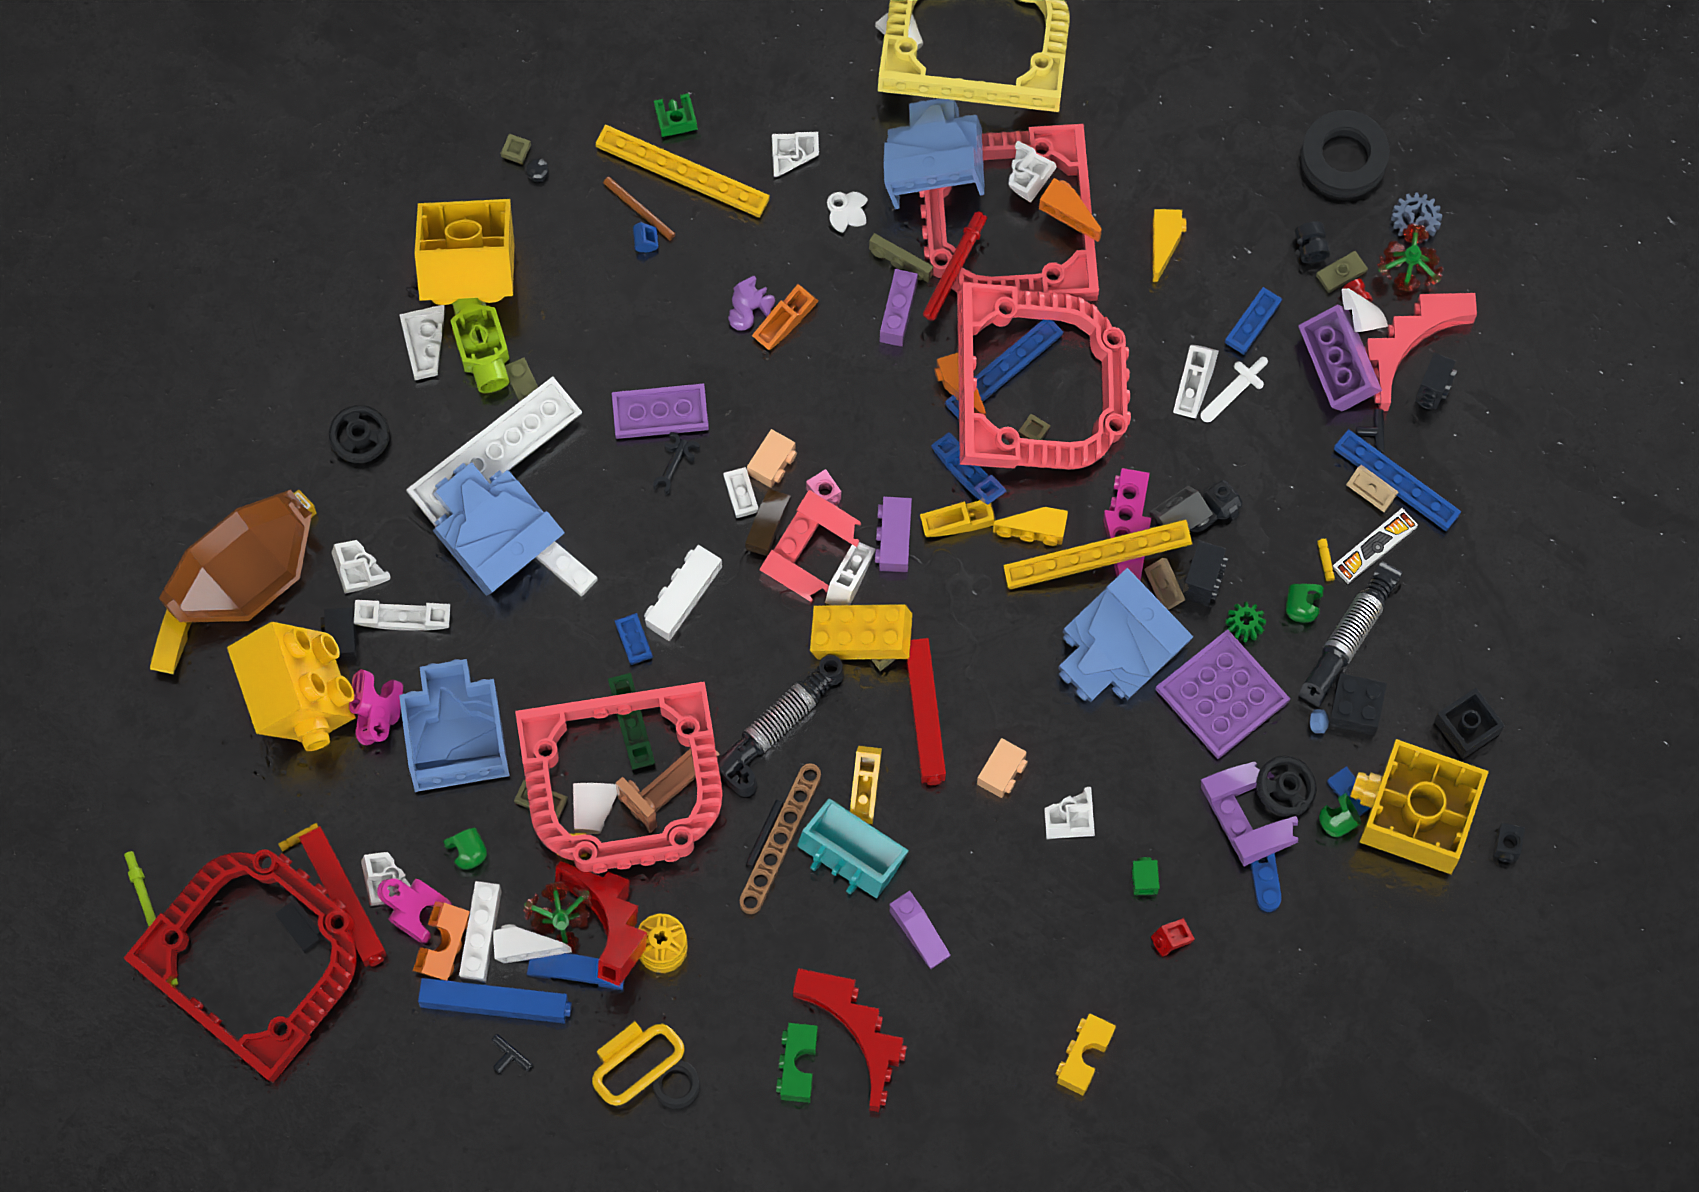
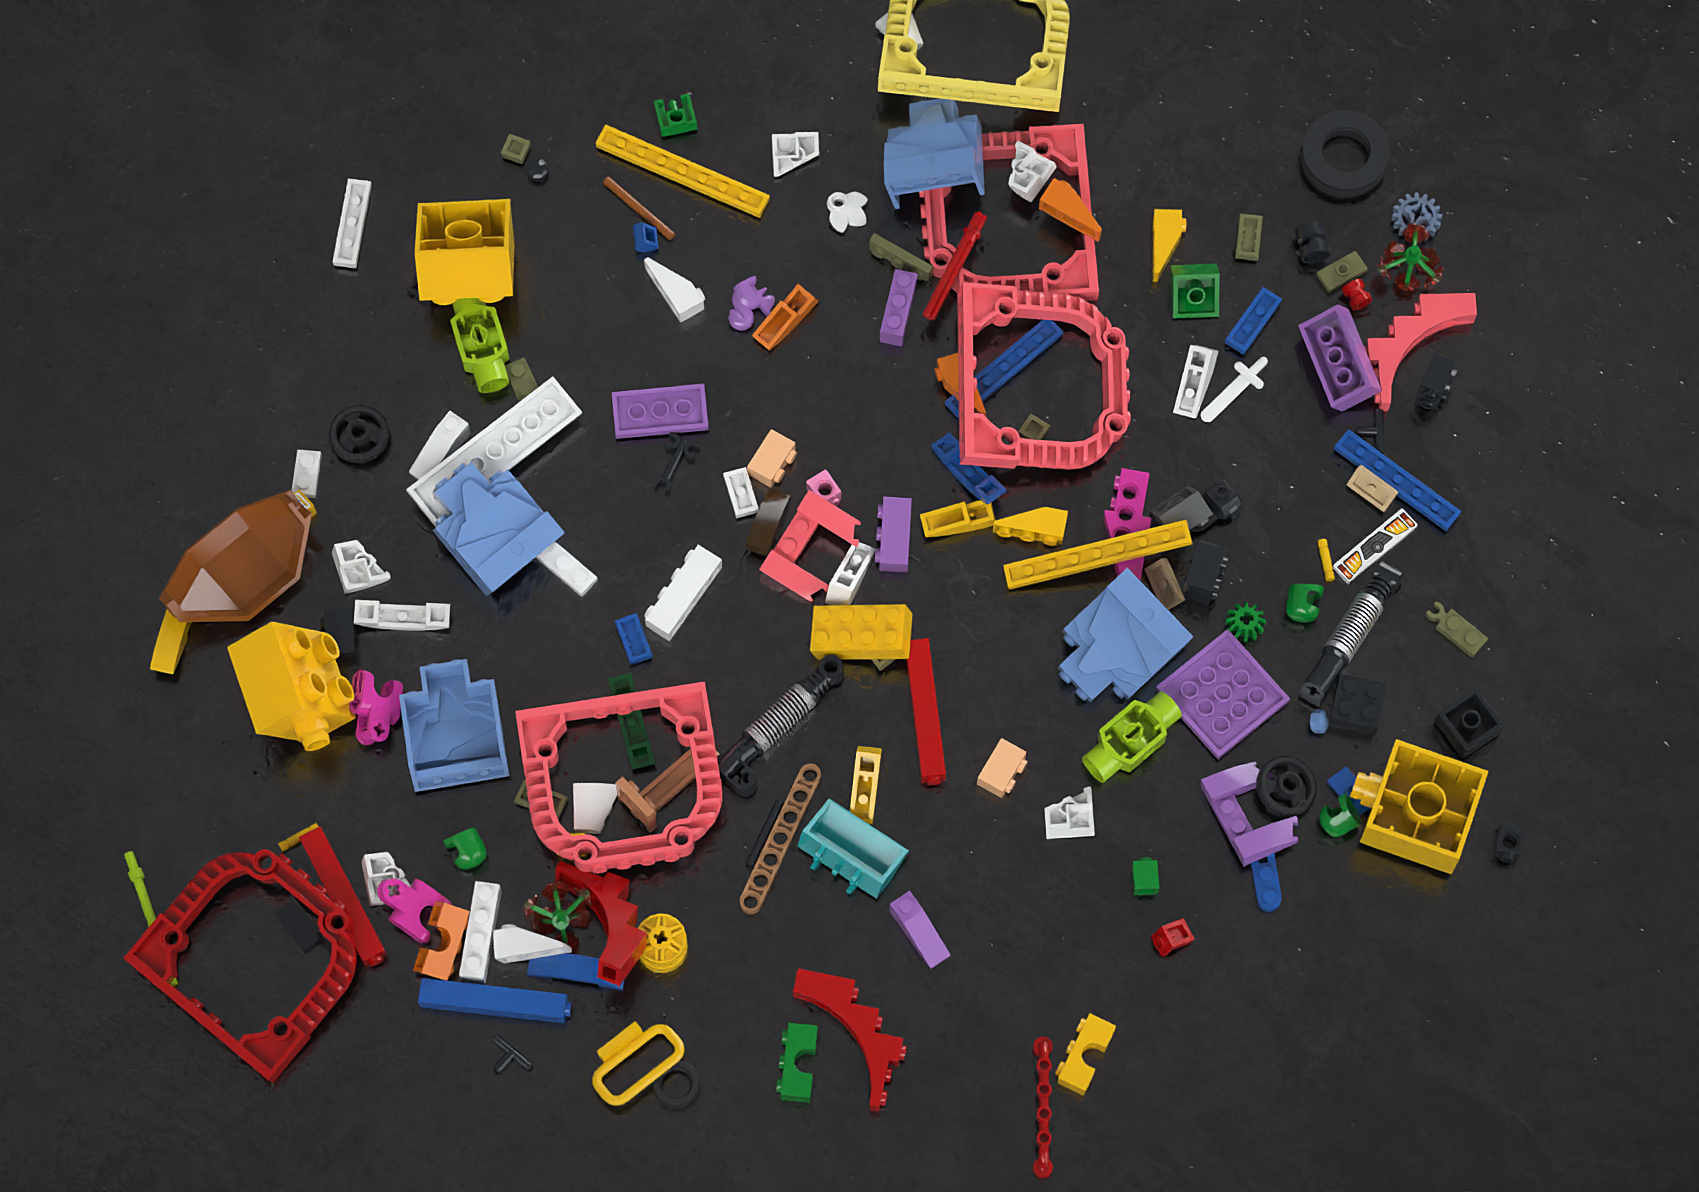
white wing [400,305,445,380] -> none
white slope [1341,288,1388,332] -> none
none -> white plate [292,450,322,498]
none -> white plate [333,179,372,268]
none -> white slope [409,411,471,480]
none -> white slope [644,258,705,323]
none -> red bar [1033,1037,1053,1179]
none -> lime brick [1082,691,1182,783]
none -> green slope [1171,263,1220,318]
none -> olive plate [1235,213,1263,261]
none -> olive plate [1426,602,1488,658]

